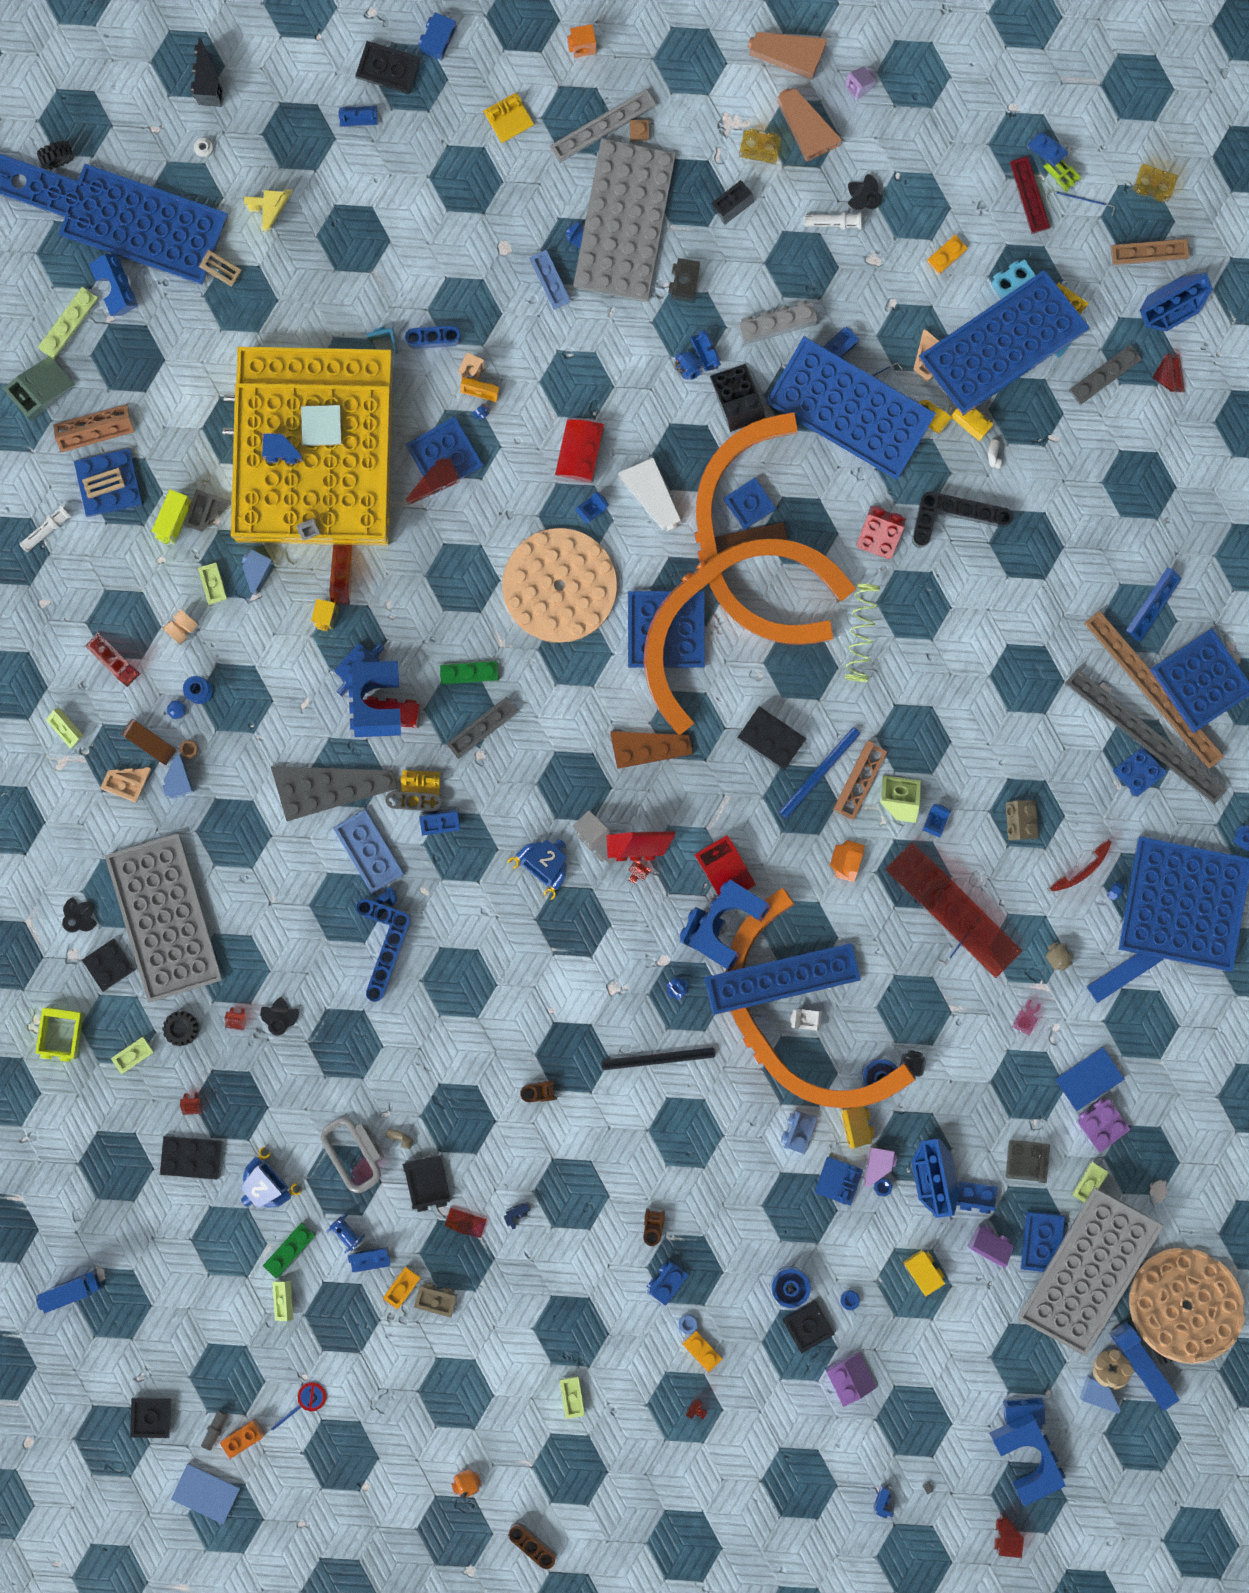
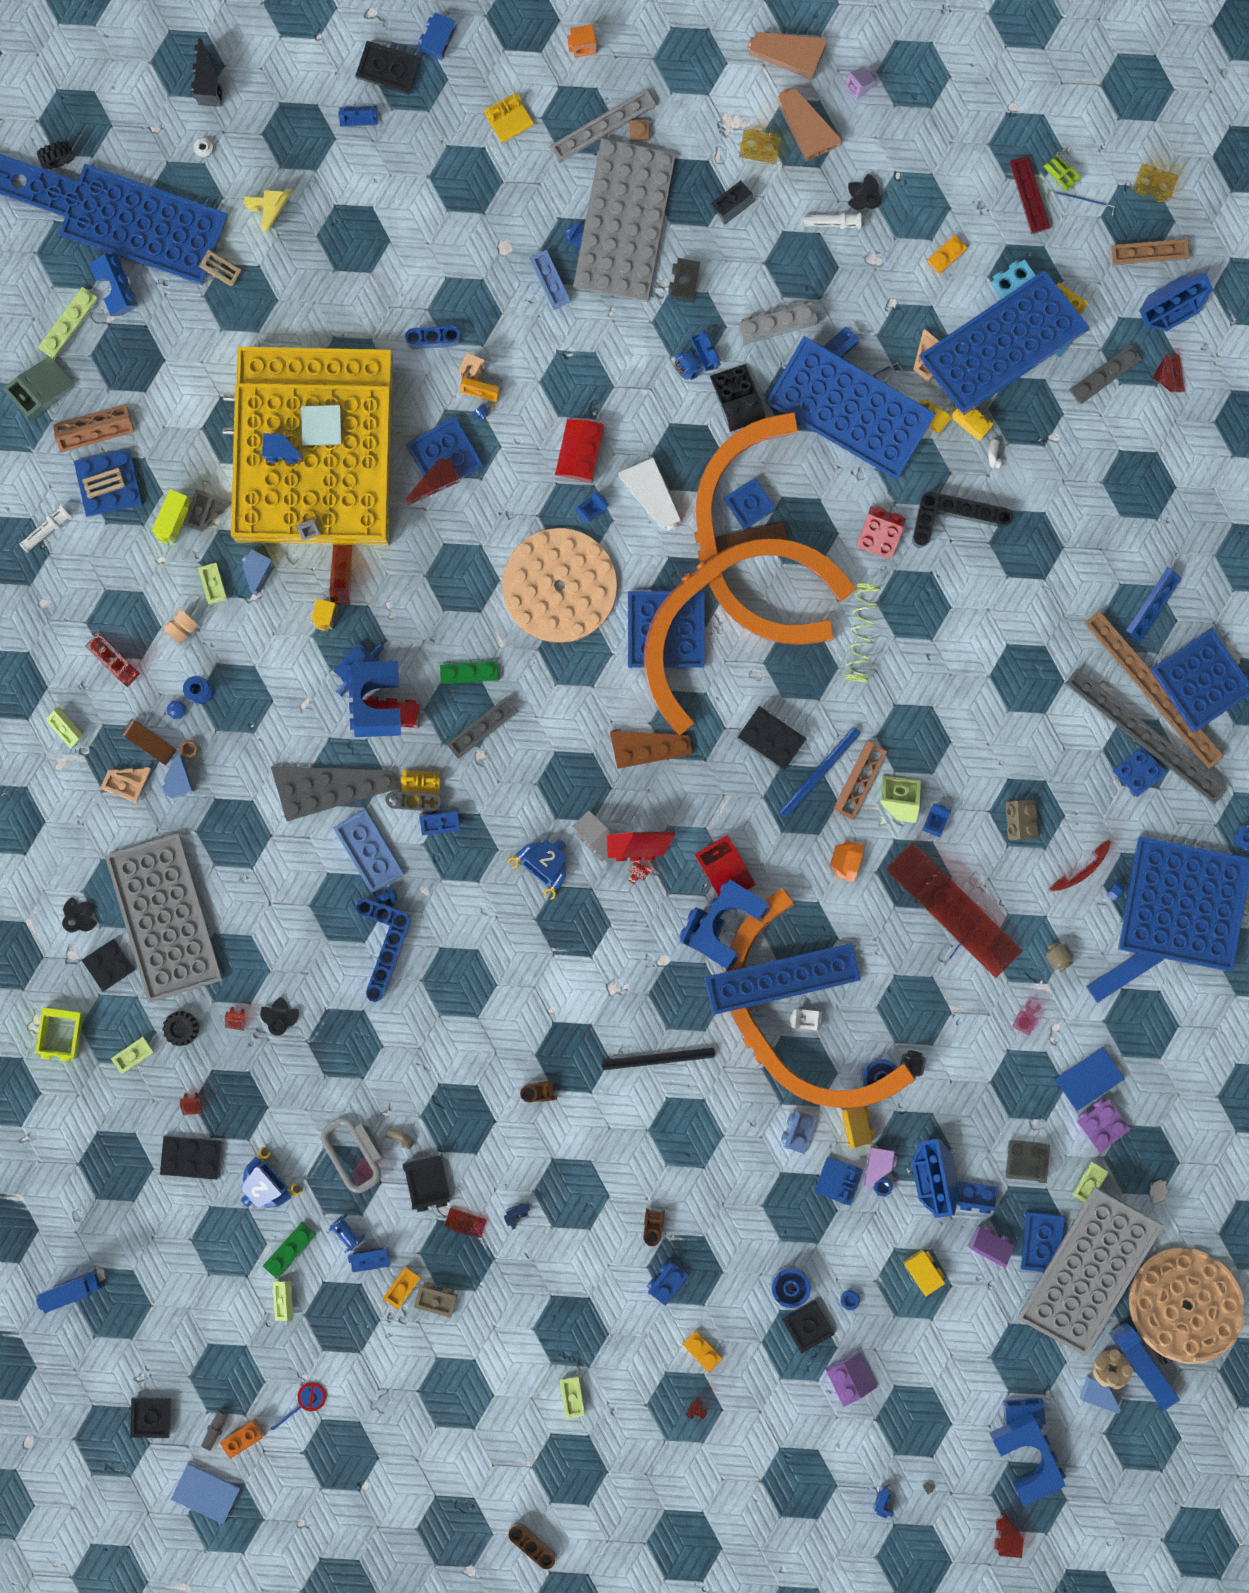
dark azure bracket [367,327,398,354] -> none
orange head [451,1469,481,1498] -> none
blue gear [666,976,689,1000] -> none
medium blue tile [678,1314,698,1334] -> none
blue plate [1028,132,1068,166] -> none

